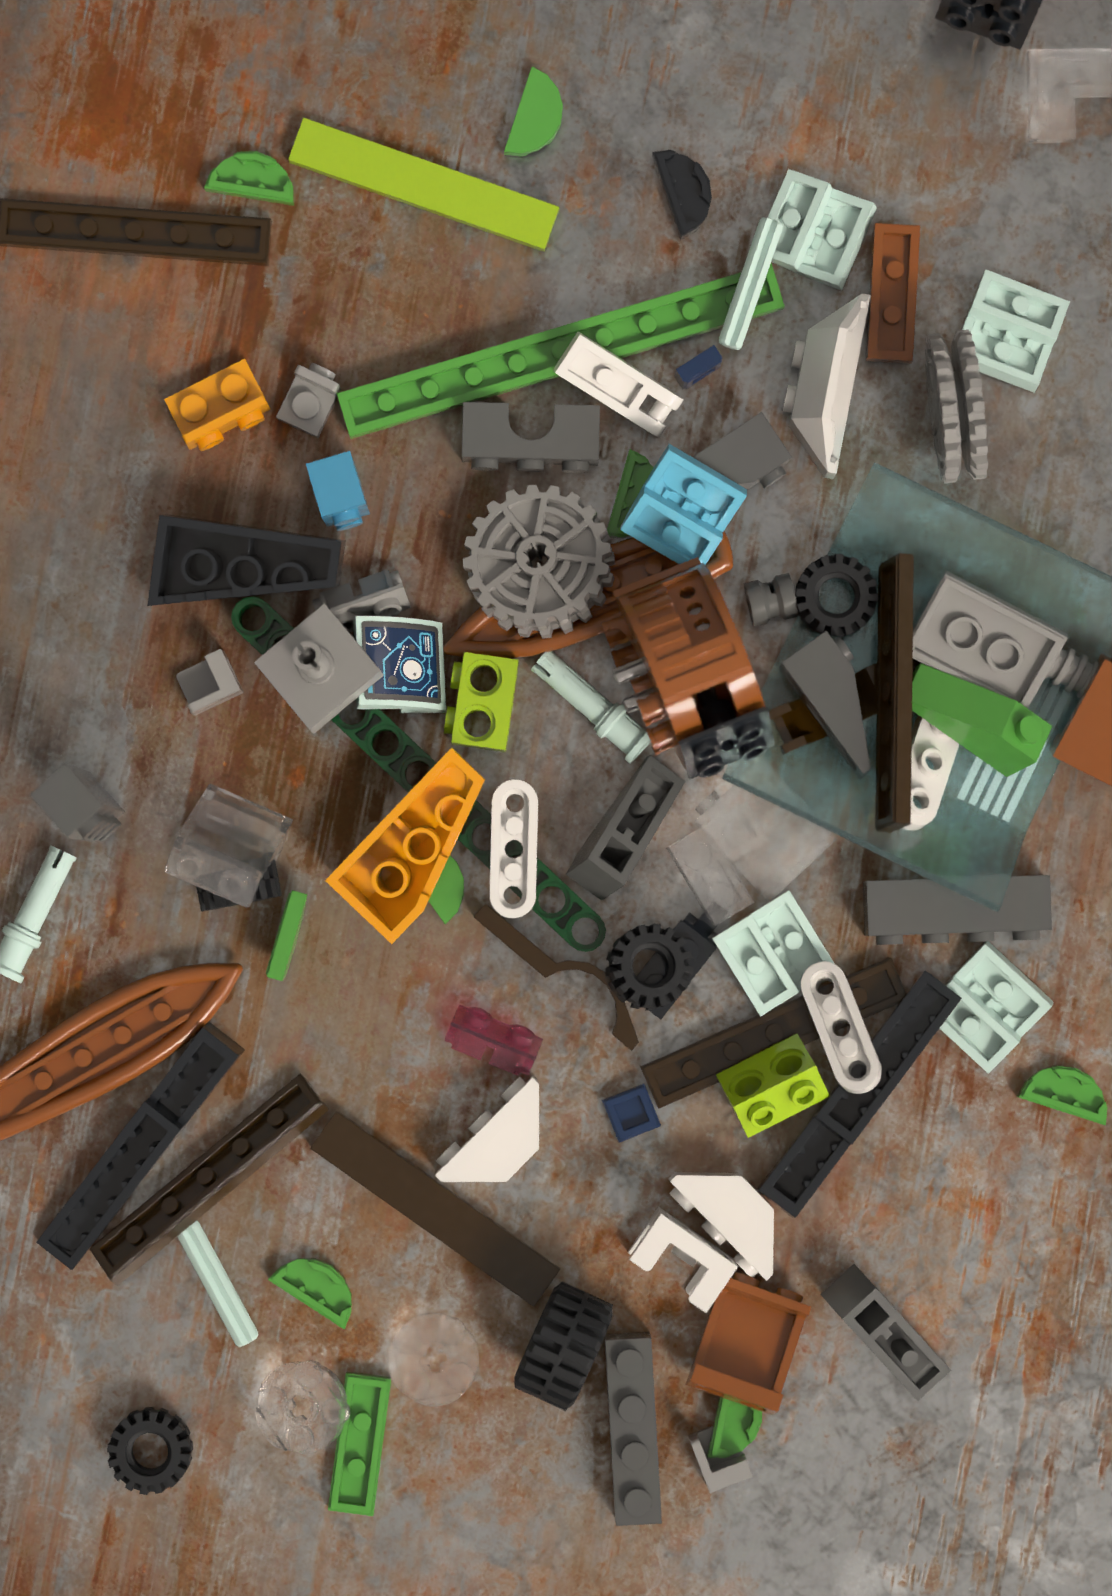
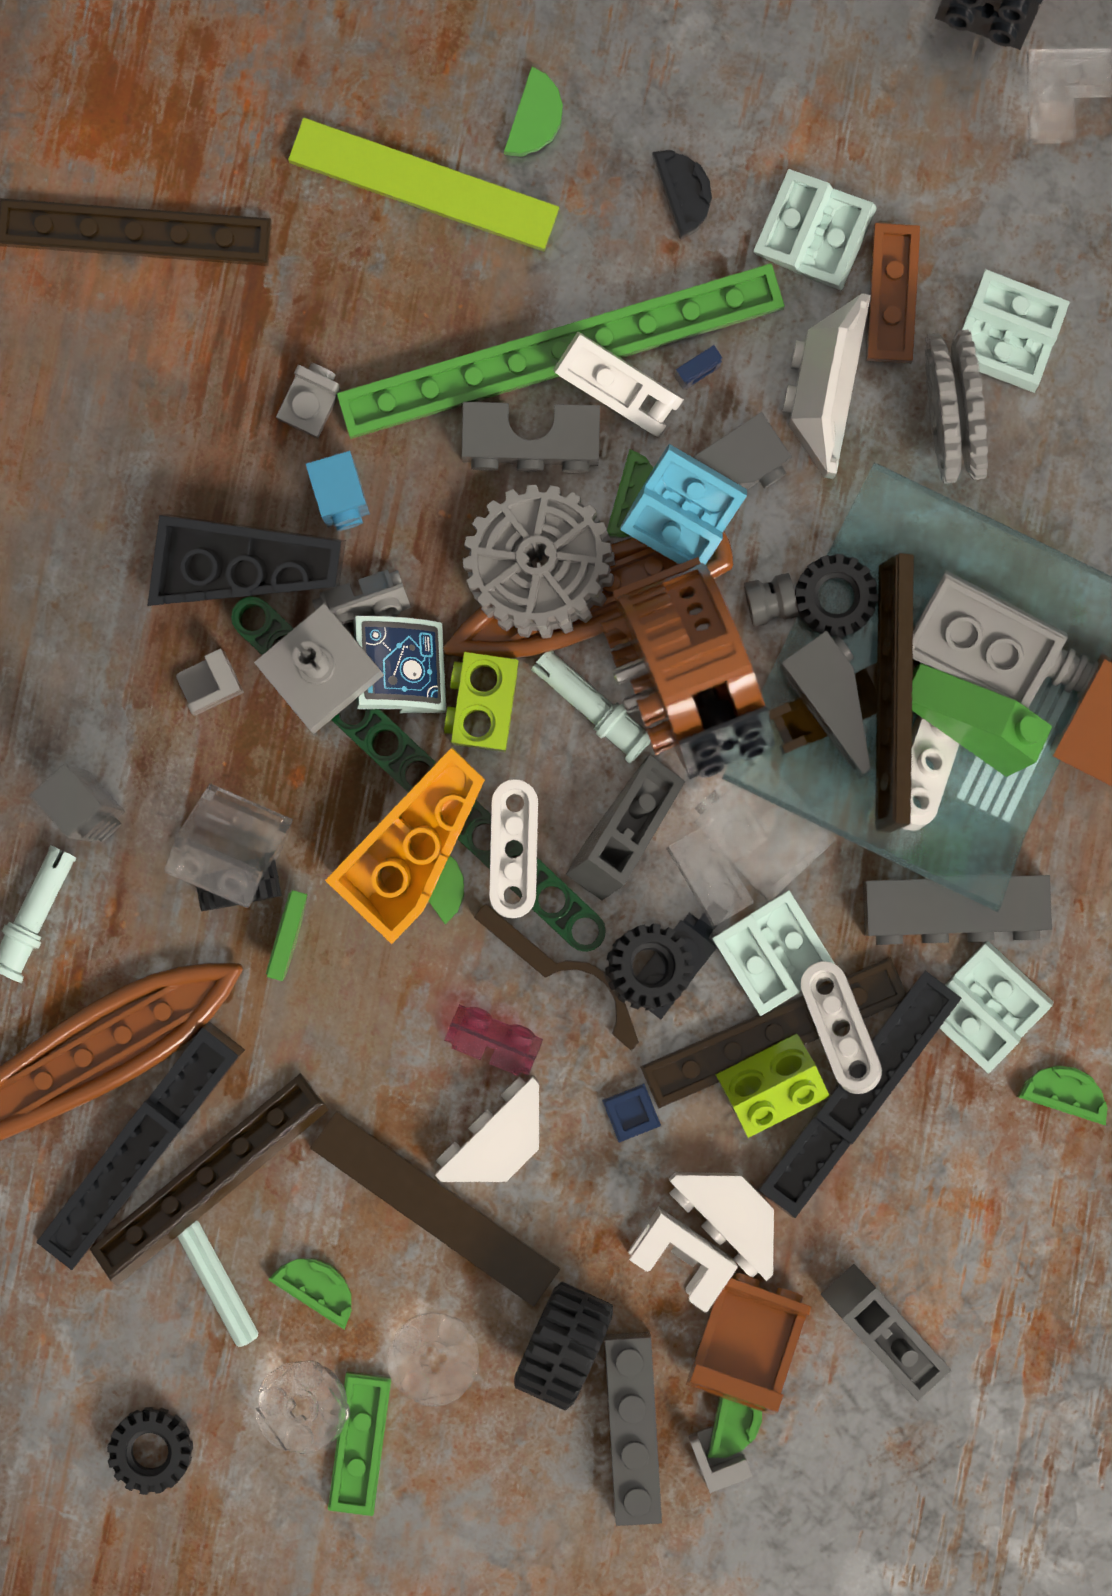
light orange bracket [164,359,271,451] -> none
bright green tile [204,151,294,206] -> none
light aqua axle [718,217,783,350] -> none

